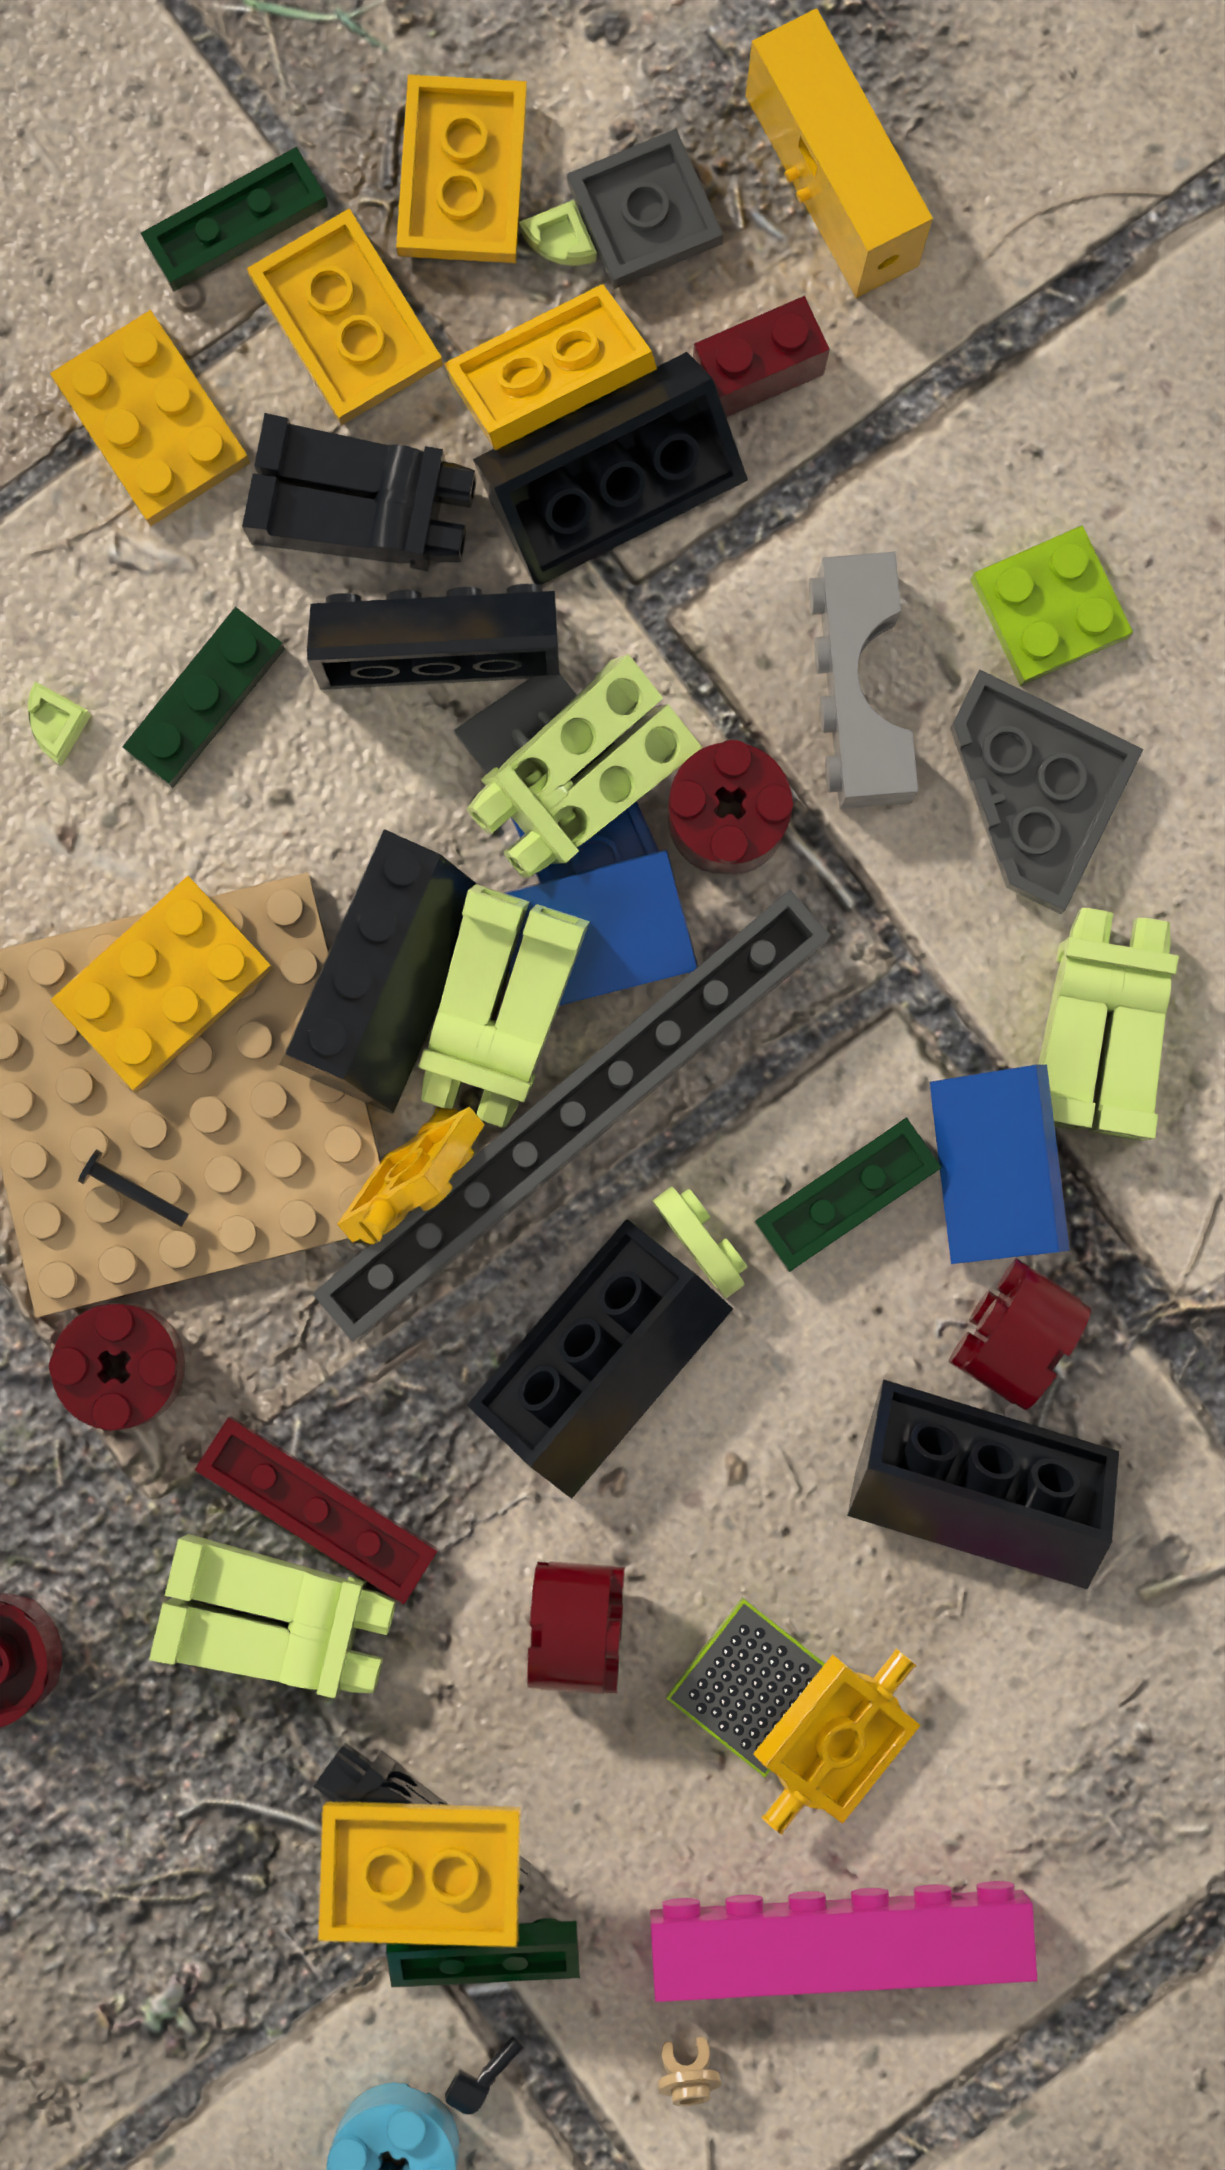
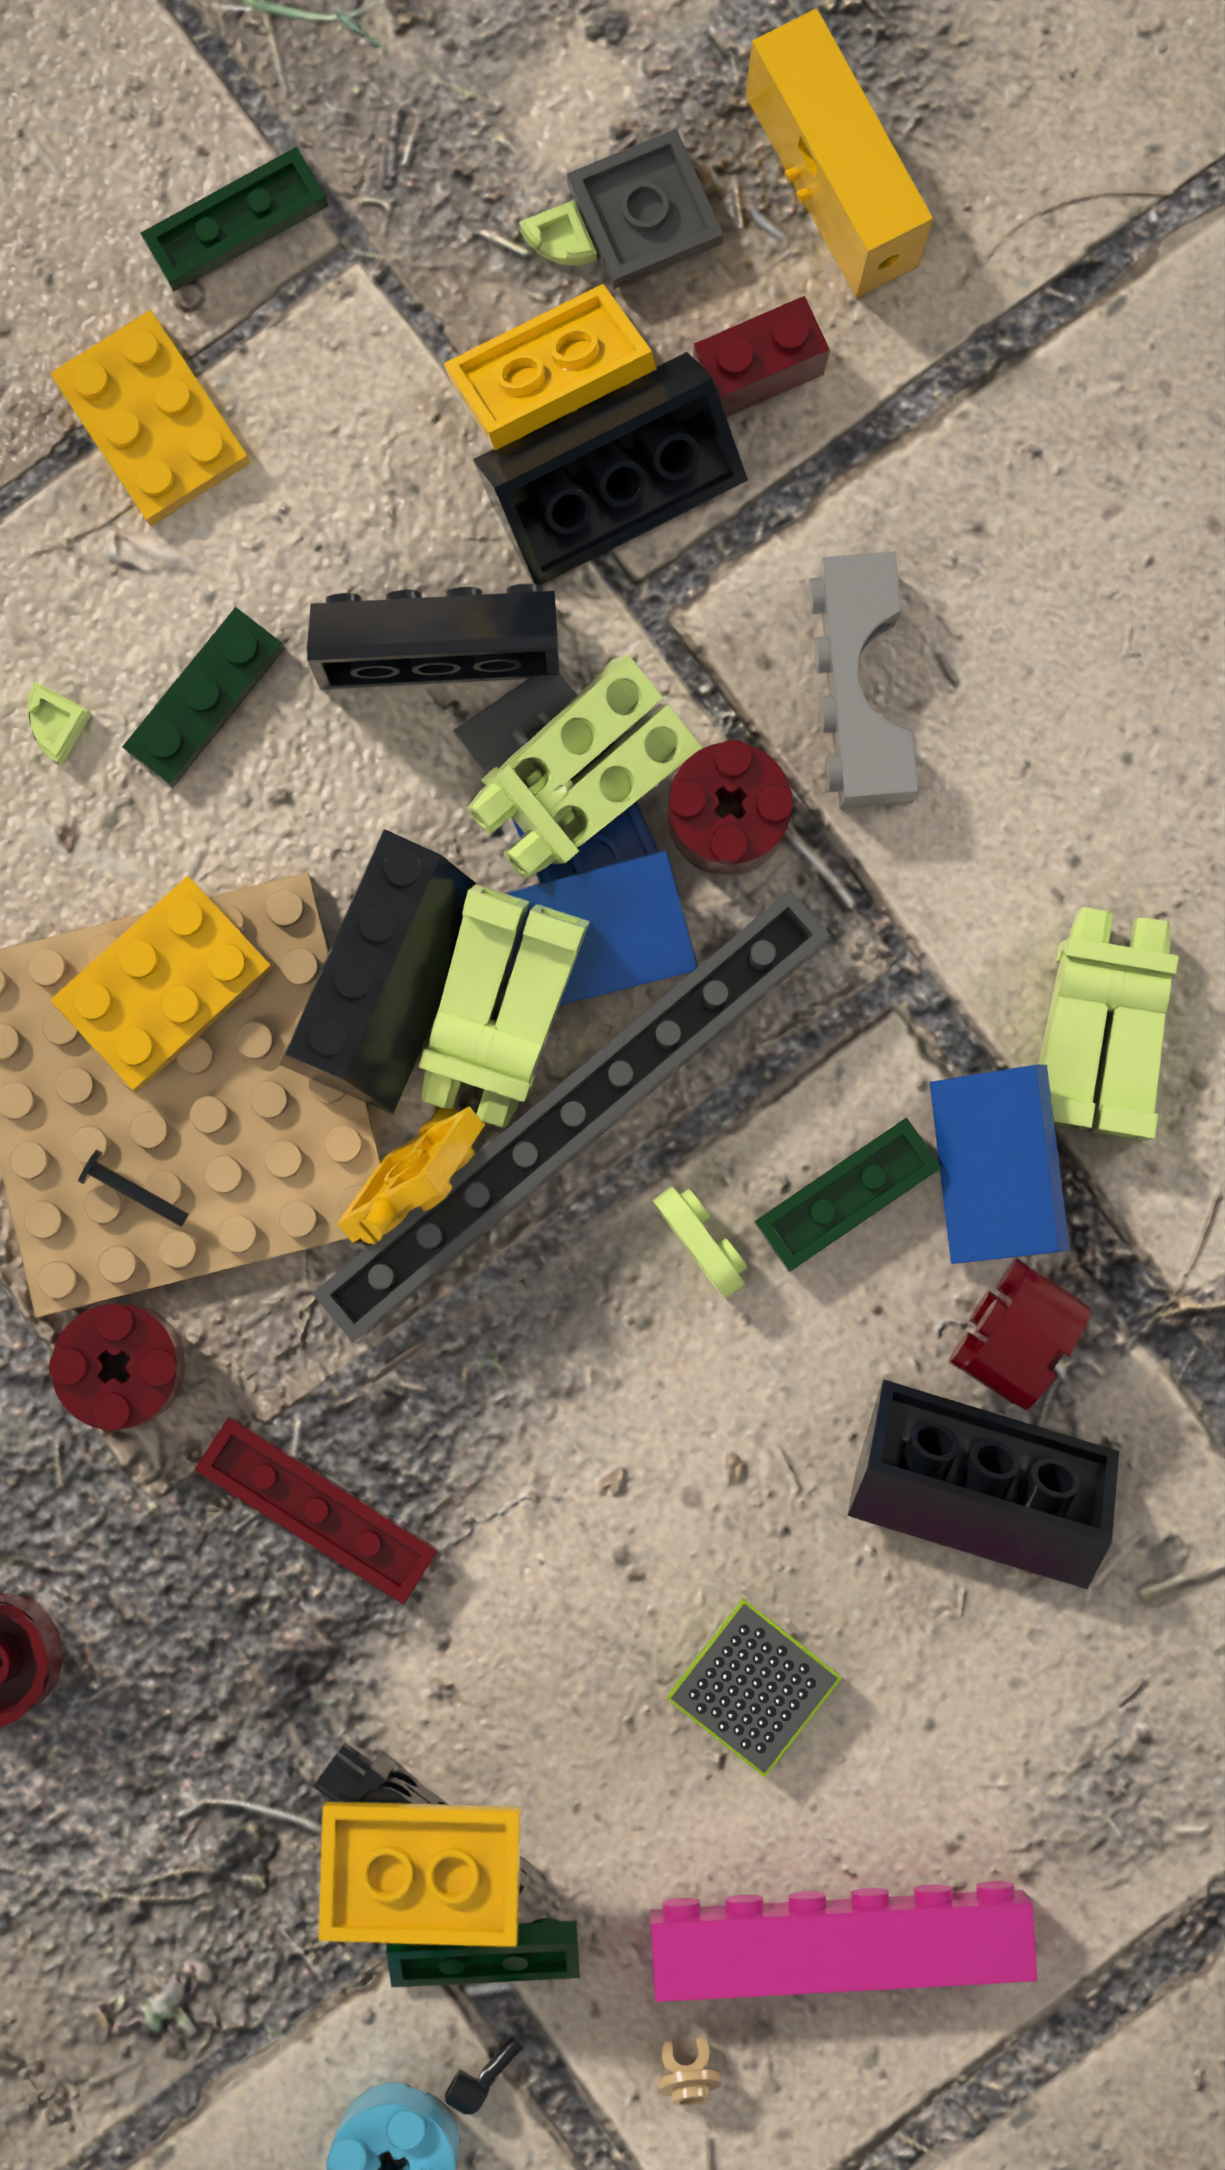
yellowish green hips [149,1534,397,1699] -> none
black hips [242,413,477,572] -> none
yellow plate [246,208,443,426] -> none
yellow plate [396,74,527,263] -> none
black slope [467,1219,734,1499] -> none
dark red brick [527,1561,625,1694] -> none
yellow plate [753,1648,921,1835] -> none
dark grey plate [950,669,1144,914] -> none
lime plate [970,525,1133,686] -> none

